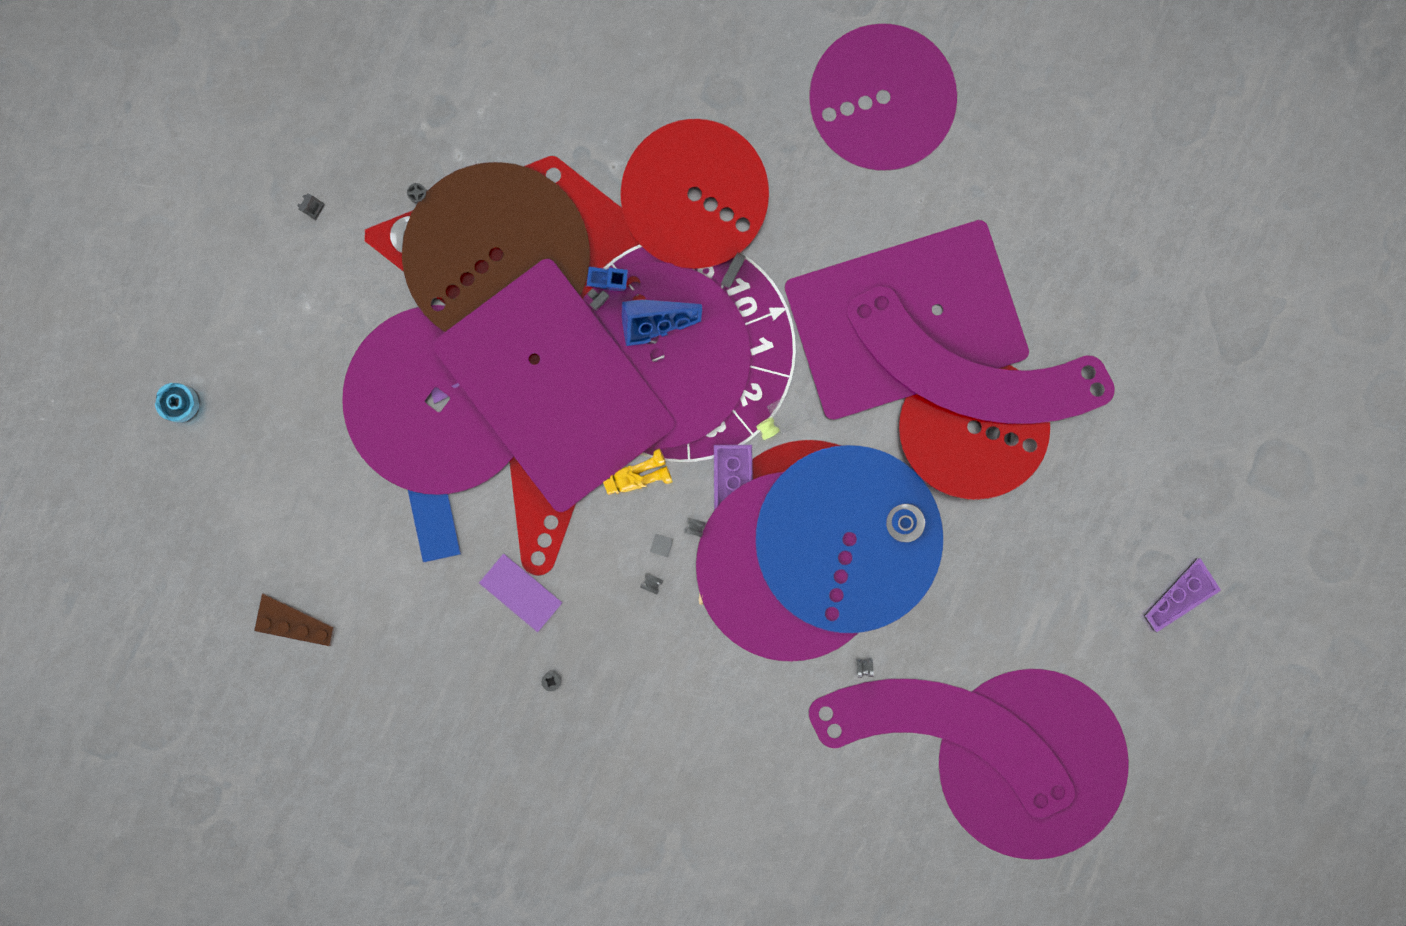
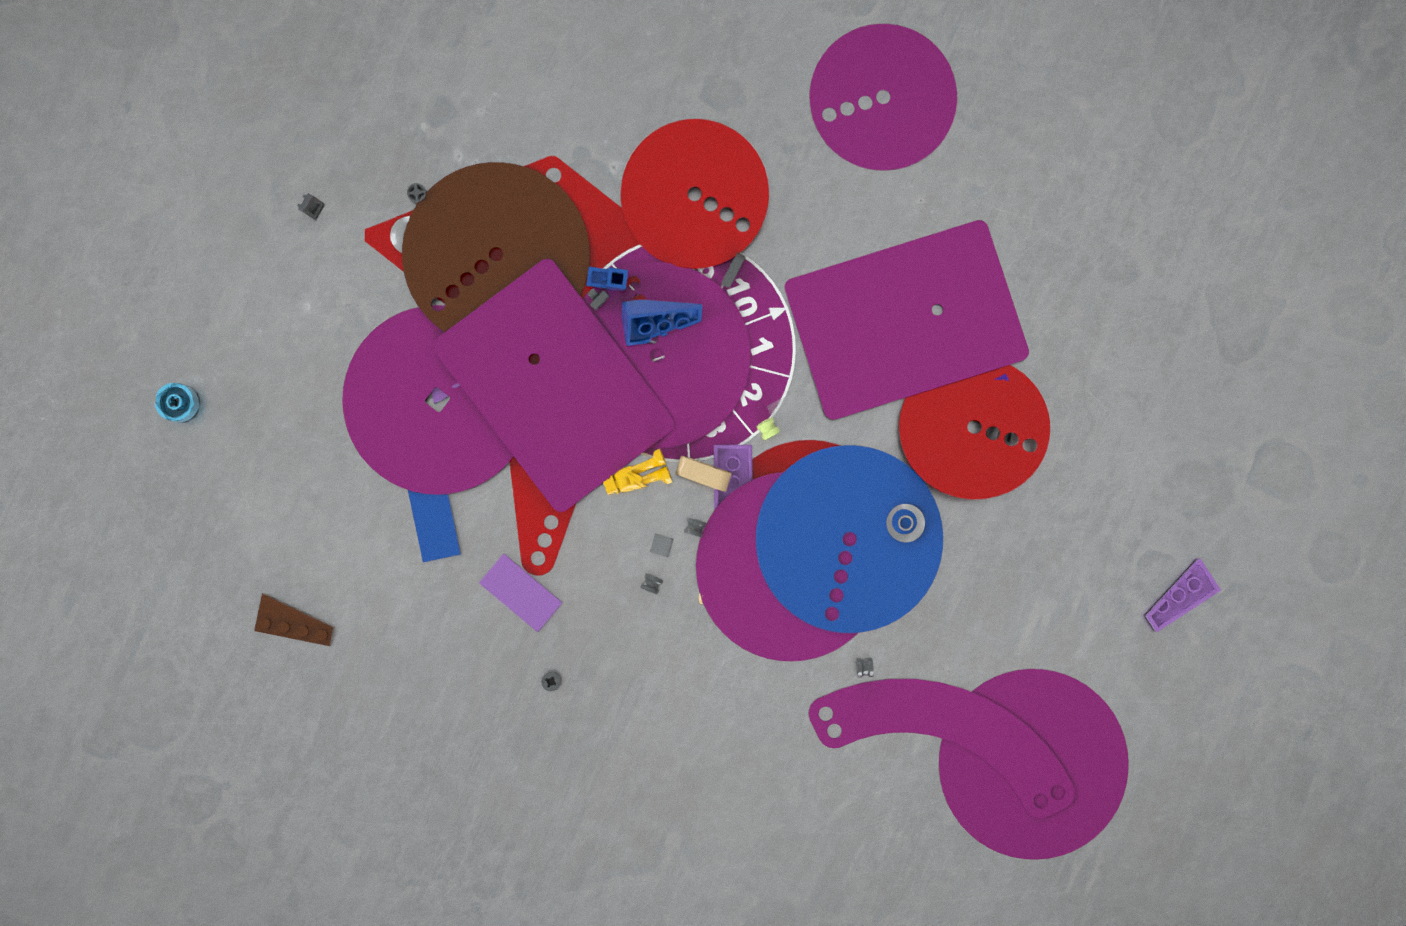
magenta piece [847,286,1115,424] -> none
none -> tan beam [675,455,732,492]

